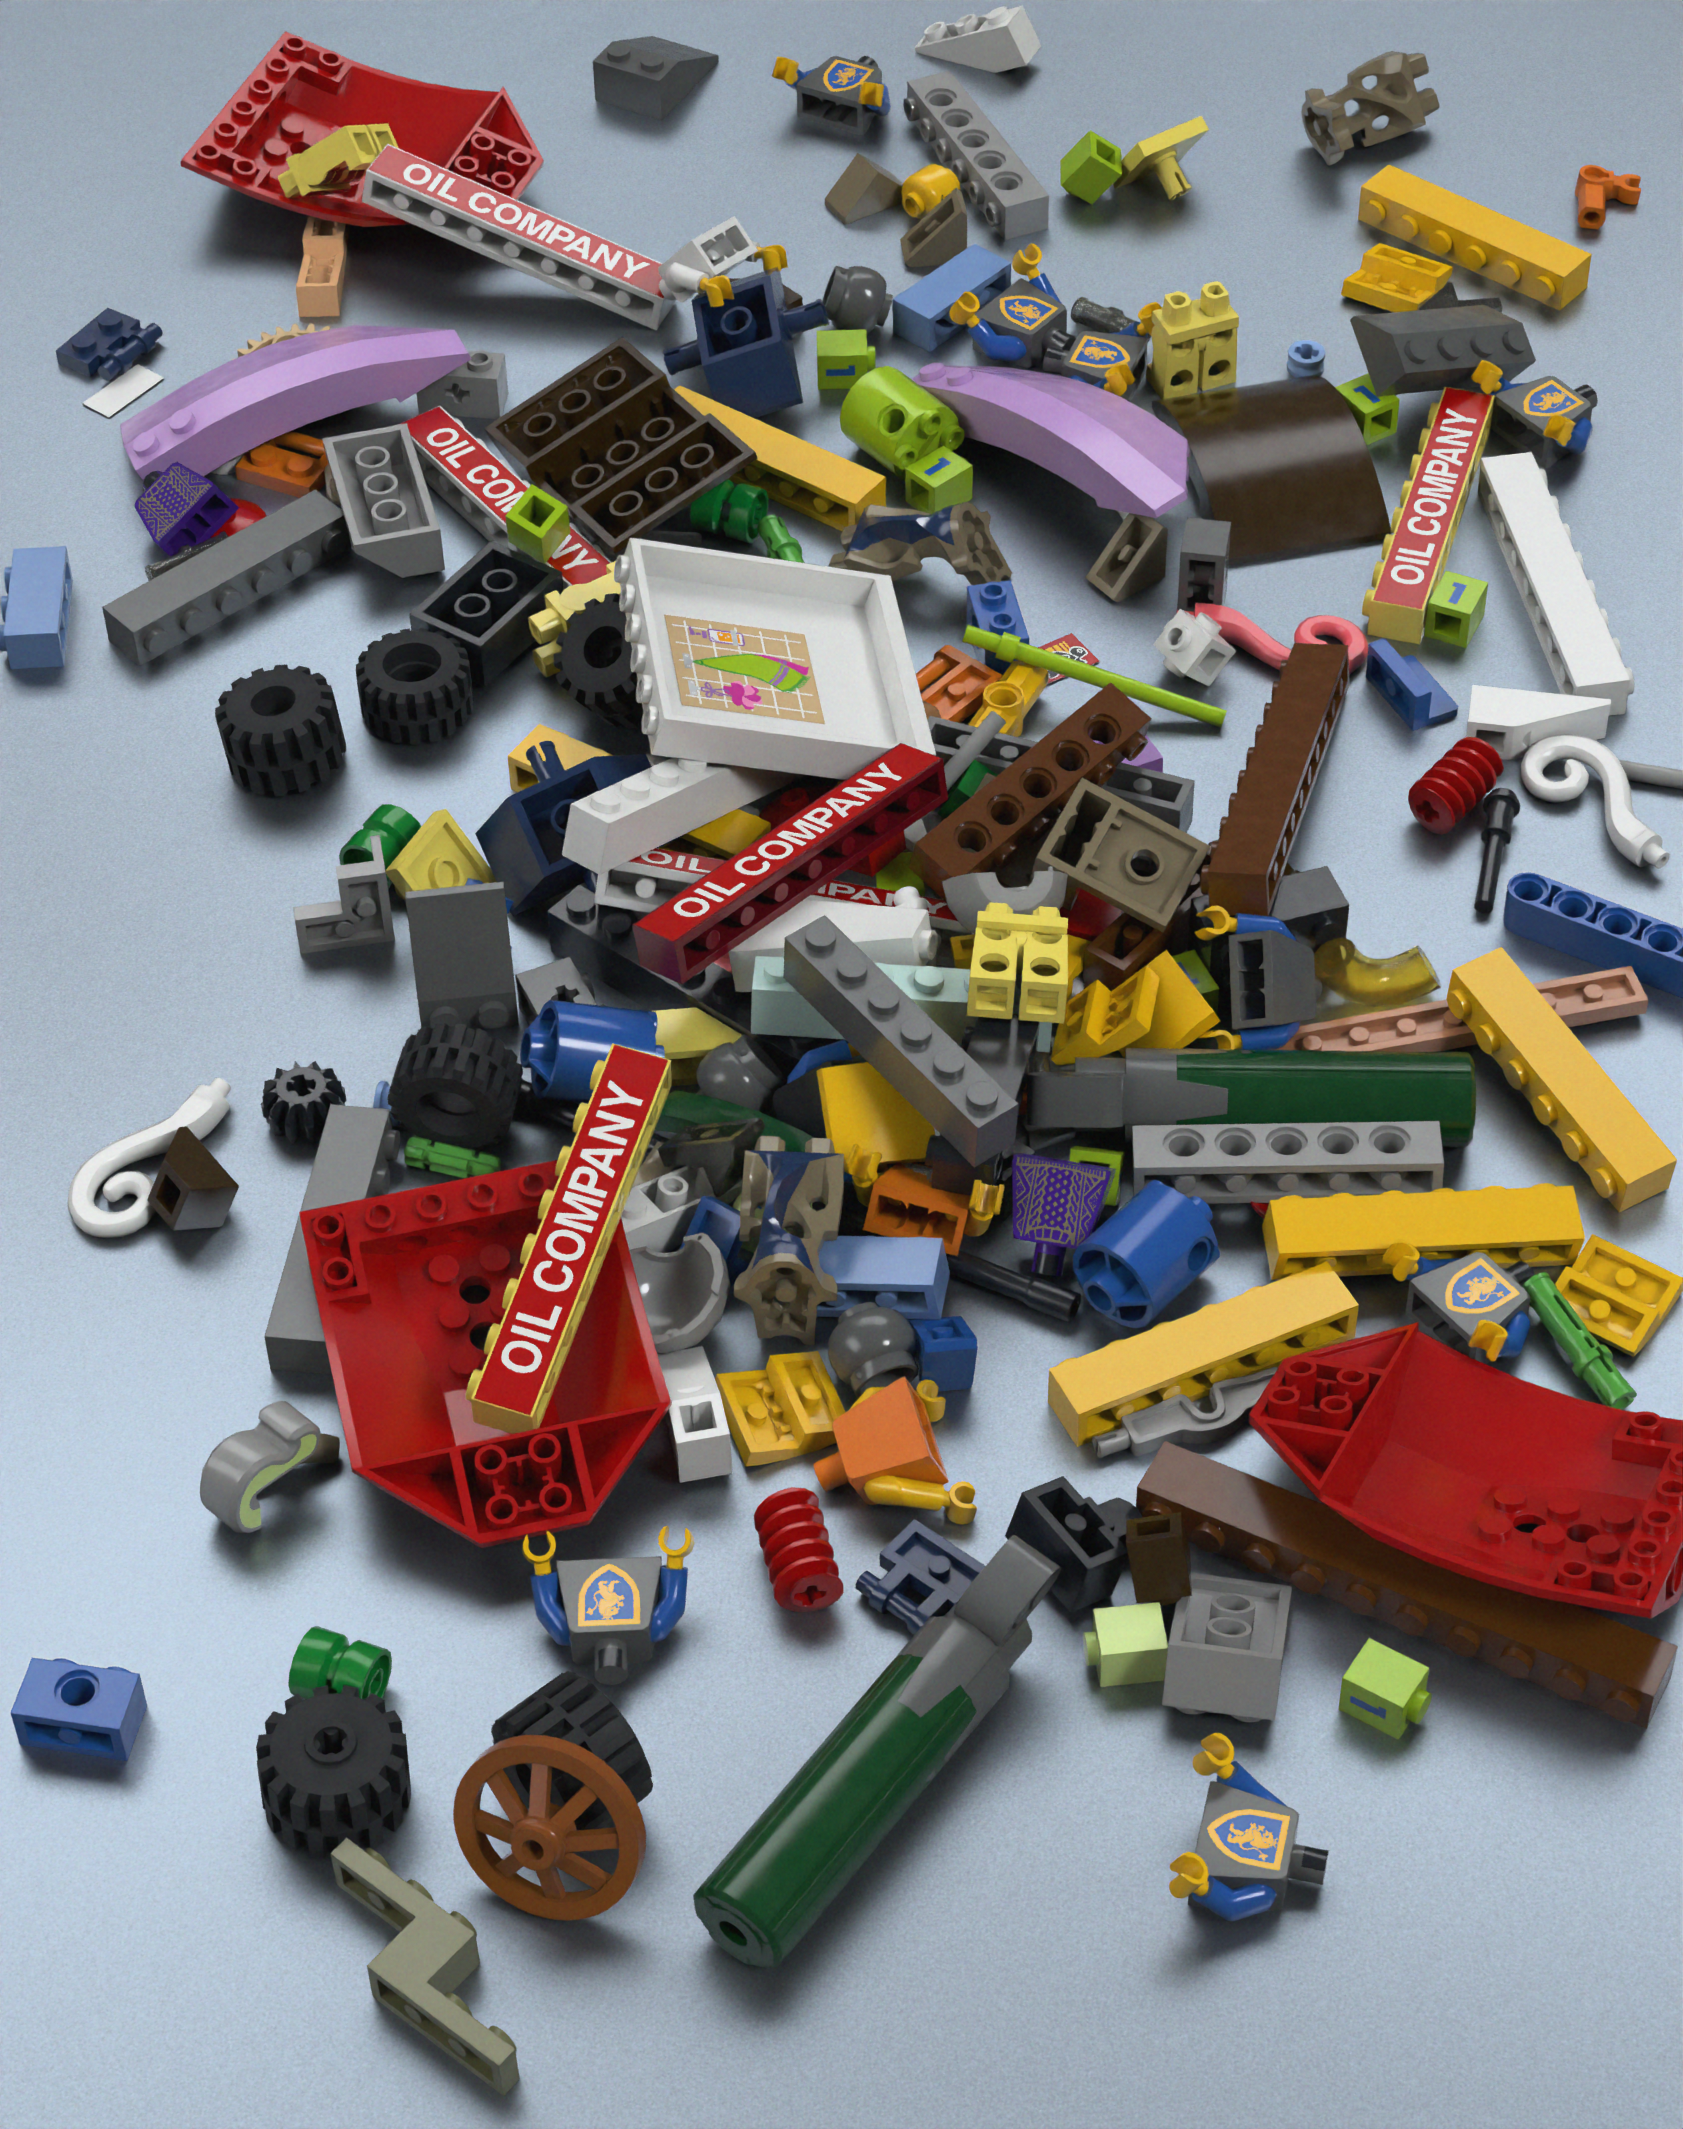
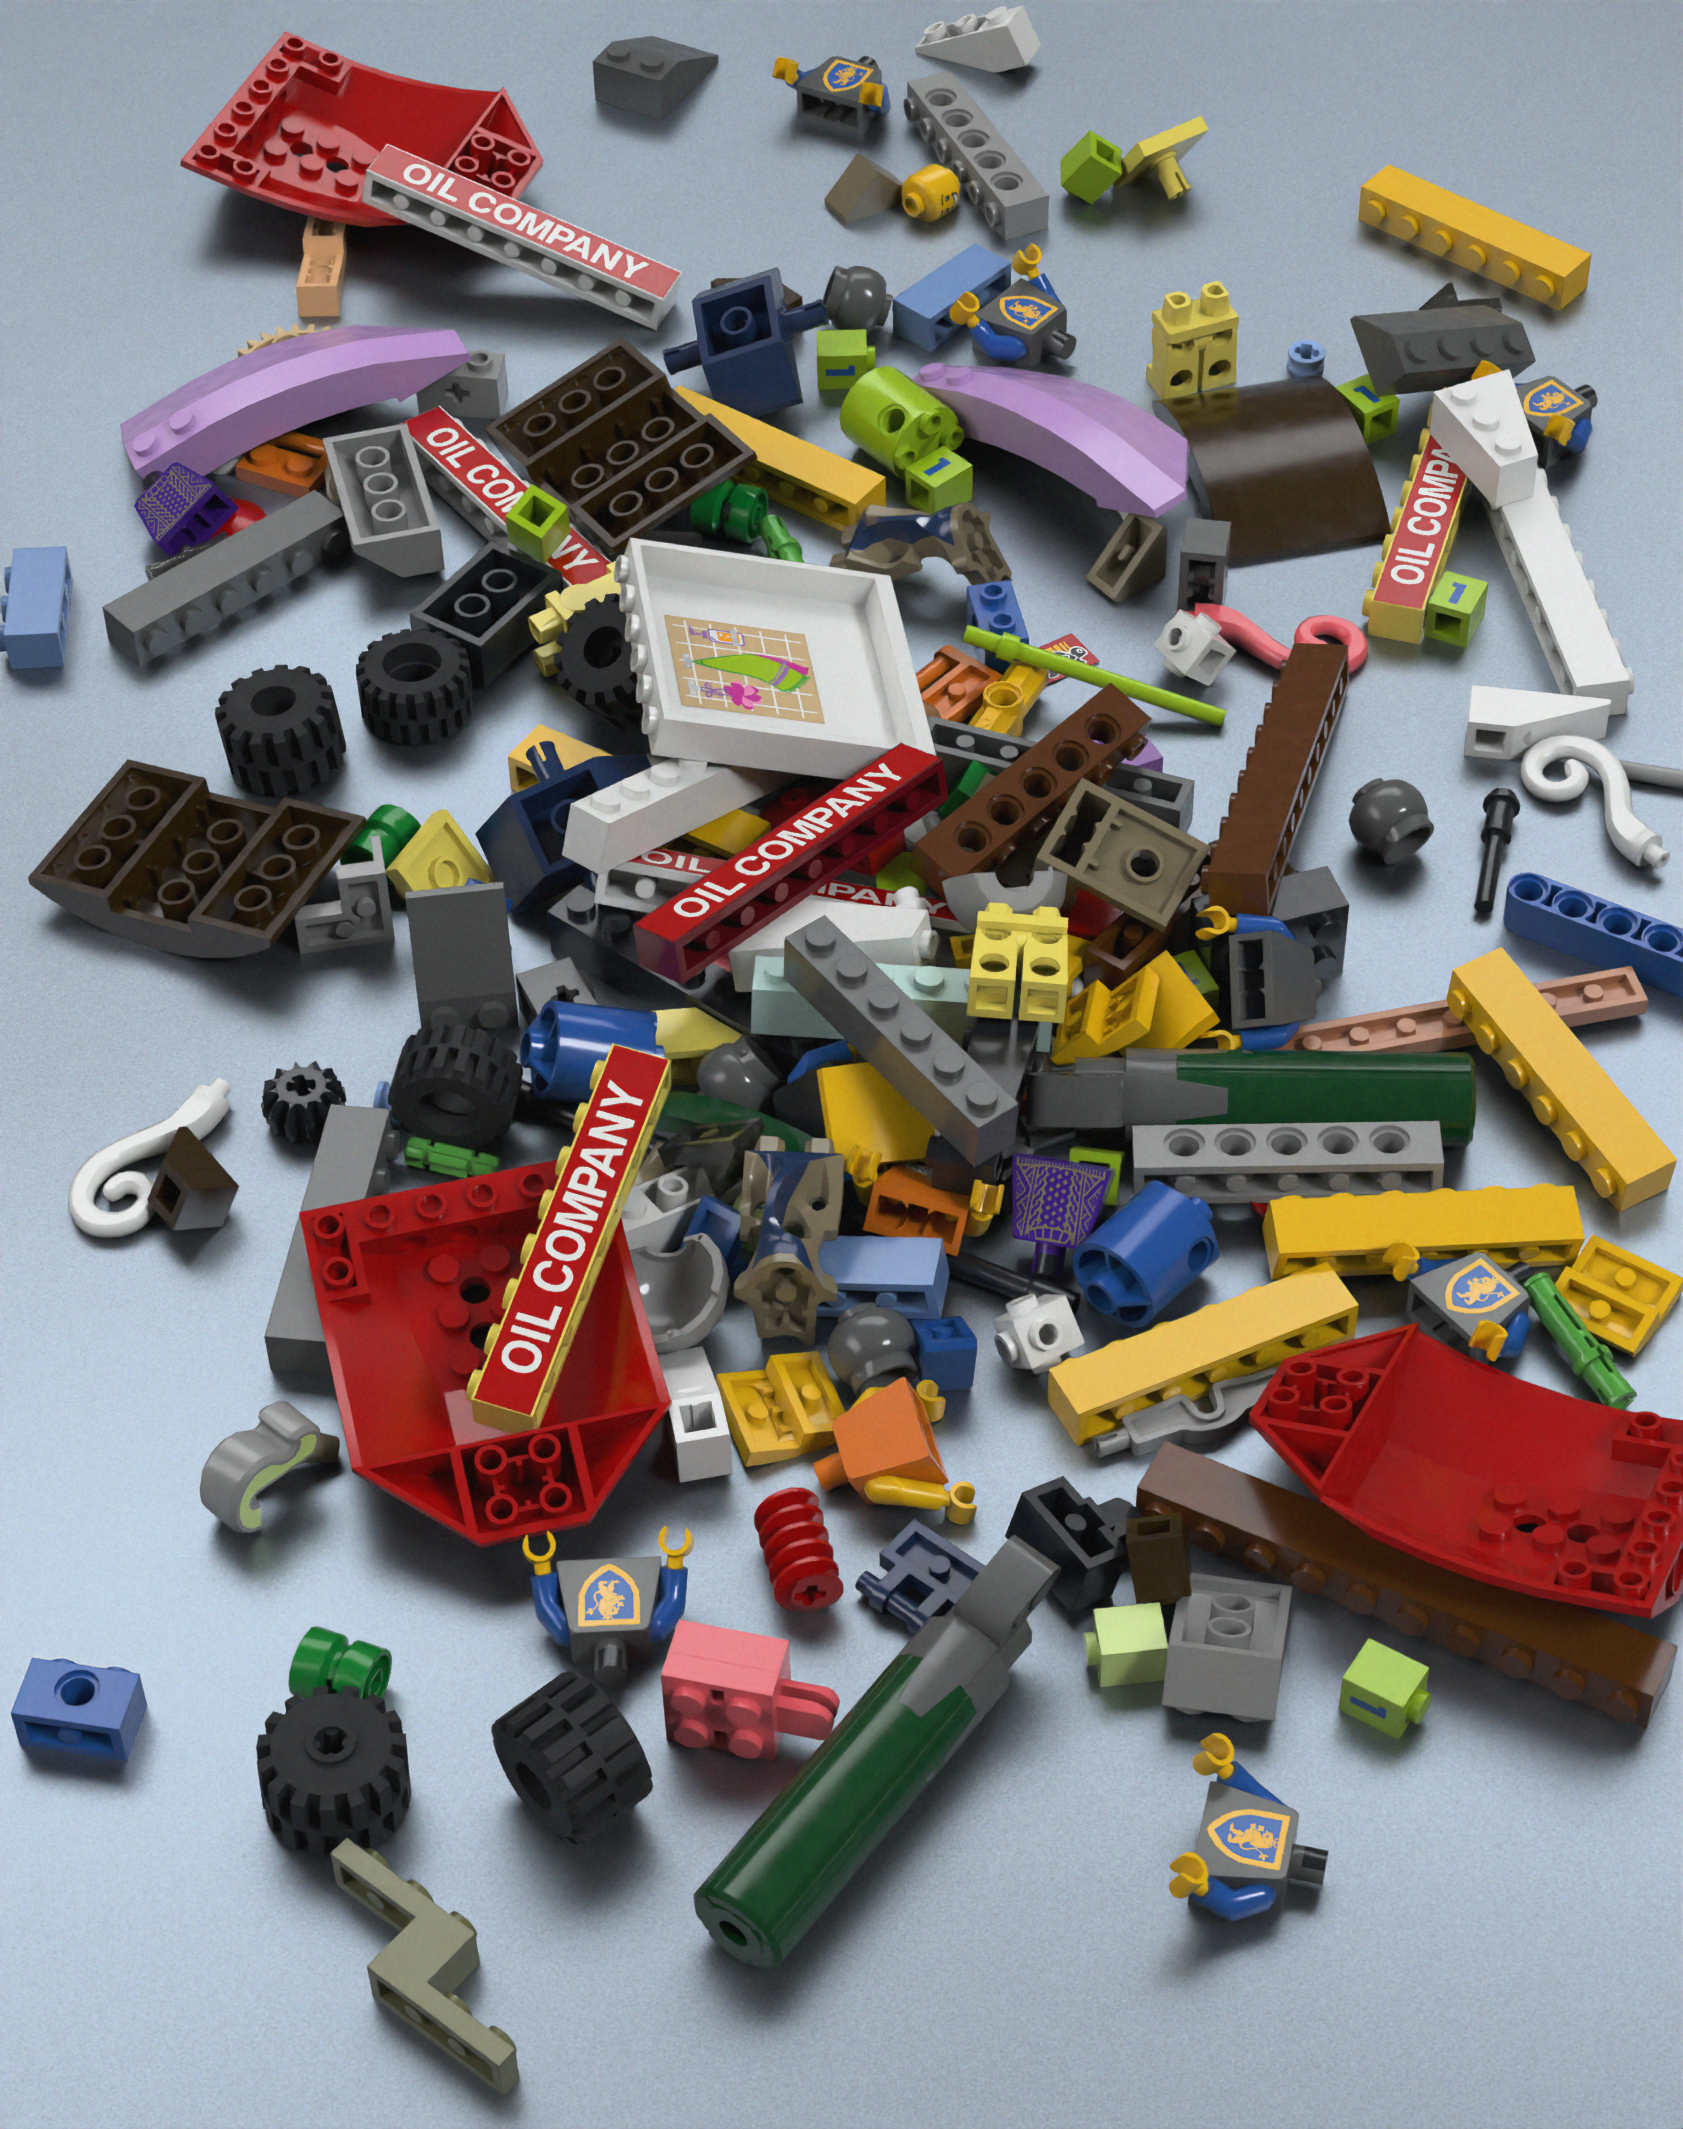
dark blue plate [56,308,163,381] -> none
white sticker [82,364,164,417] -> none
light yellow hips [278,123,399,198] -> none
dark orange wheel [453,1735,646,1920] -> none
white torso [658,216,788,307] -> none
dark tan slope [900,188,967,268] -> none
light grey bar [921,711,1006,820] -> none
torso [1043,302,1162,402] -> none
clear smoke pin [1071,297,1151,342] -> none
dark tan hips [1301,51,1440,166] -> none
clear yellow cylinder [1314,938,1441,1007] -> none
yellow slope [1341,243,1453,312] -> none
blue panel [1366,638,1458,731] -> none
red piece [1408,737,1504,835] -> none
orange bar [1574,165,1641,230] -> none
none -> dark brown slope [28,759,367,958]
none -> coral brick [661,1619,840,1761]
none -> white brick [992,1294,1085,1374]
none -> dark grey piece [1349,778,1434,864]
none -> white wedge [1429,369,1538,508]

